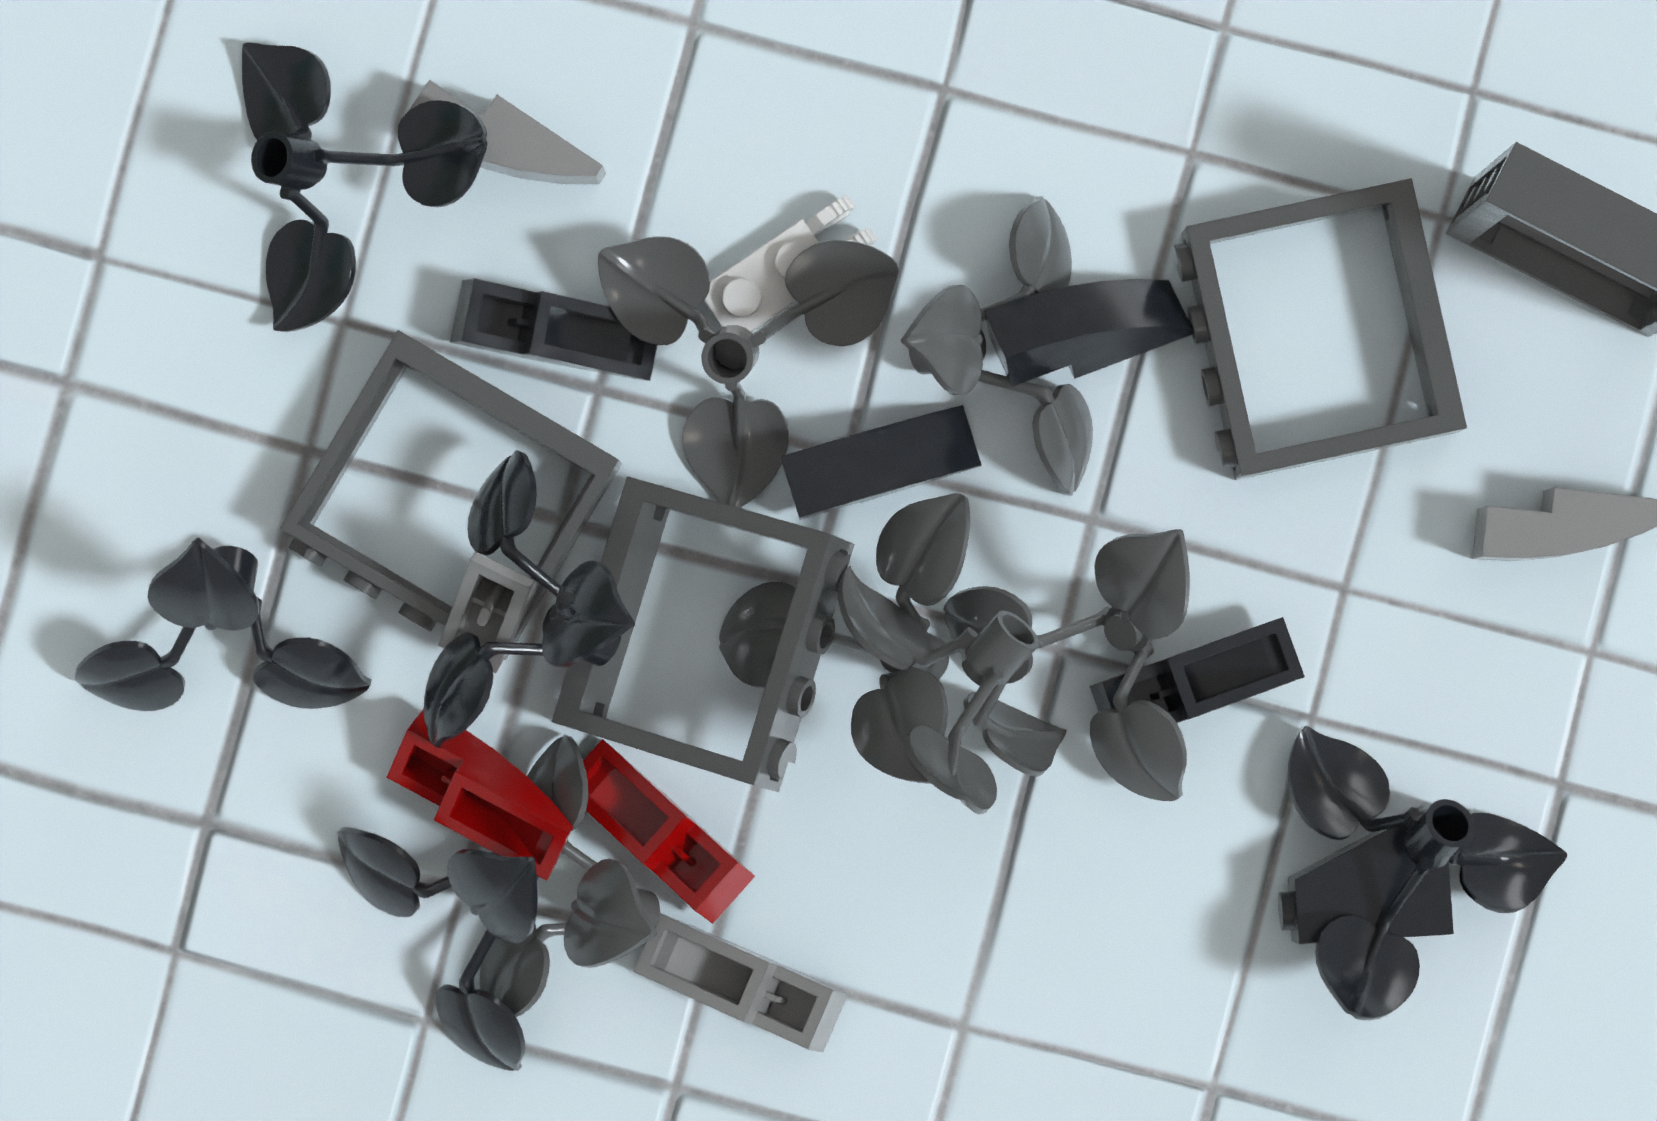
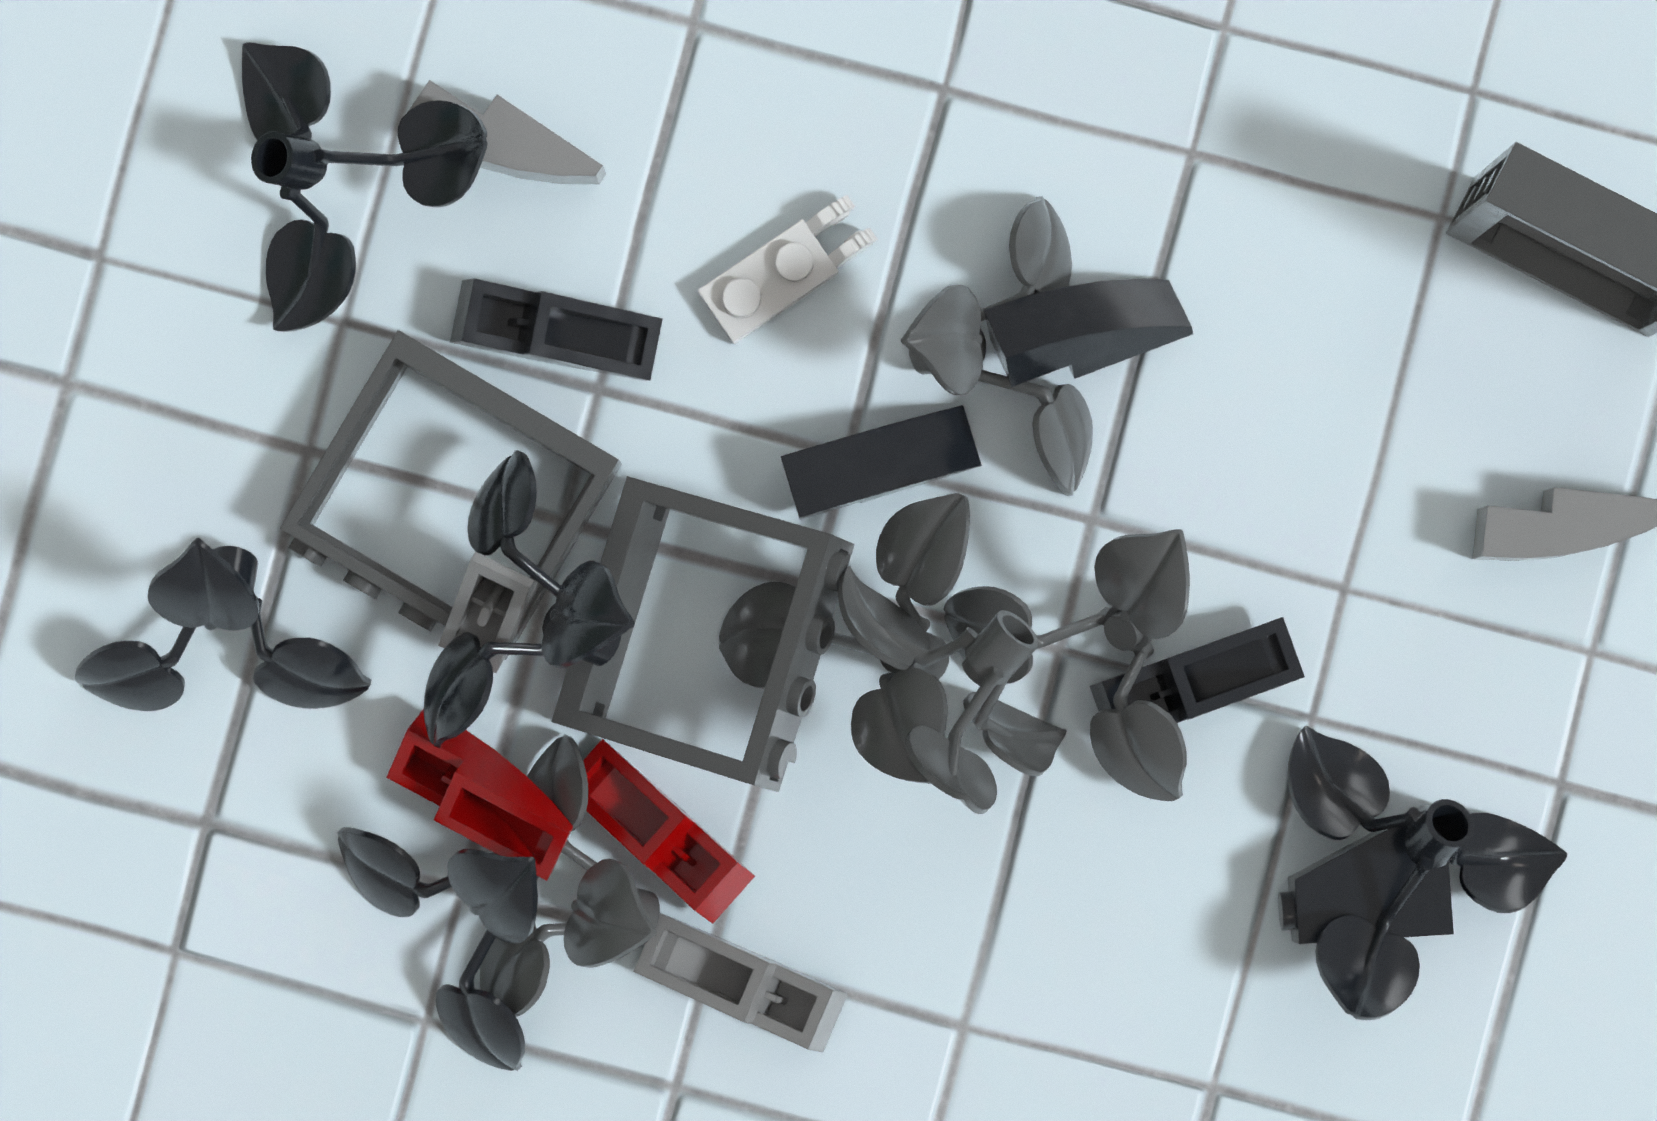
dark grey plant [598,236,900,508] -> none
dark grey window [1174,178,1467,480] -> none

